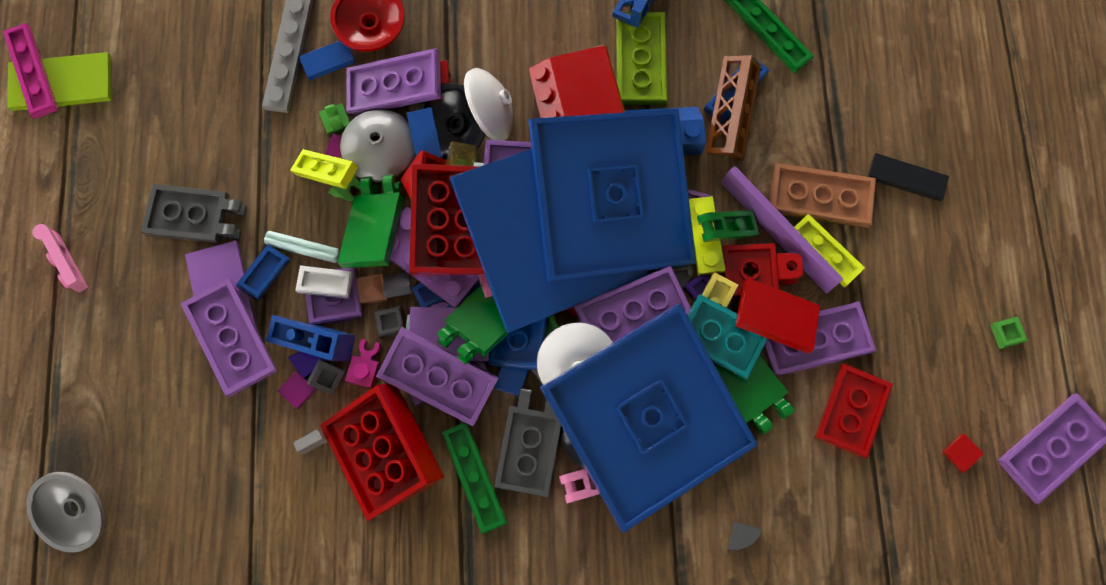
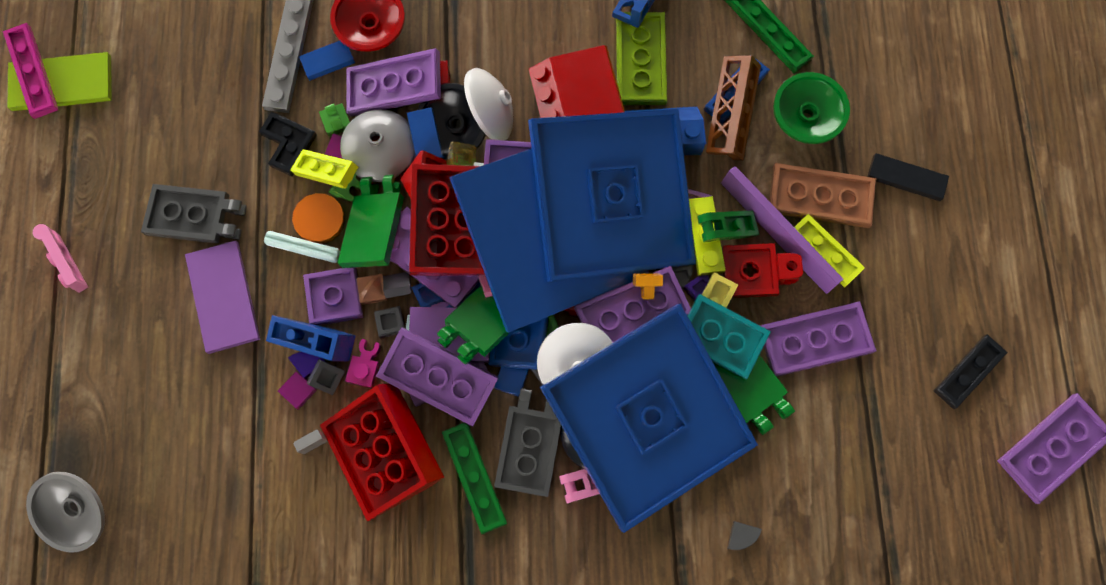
medium lavender plate [180,278,278,397] -> none
blue tile [236,244,290,302] -> none
white tile [295,266,354,299] -> none
red tile [735,278,820,354] -> none
red tile [814,363,893,459] -> none
red tile [942,433,984,473] -> none
bright green tile [990,316,1028,349] -> none
none -> black tile [259,111,317,177]
none -> orange tile [292,193,345,244]
none -> light orange tile [633,273,663,300]
none -> green dish [773,72,850,144]
none -> black tile [933,334,1008,409]

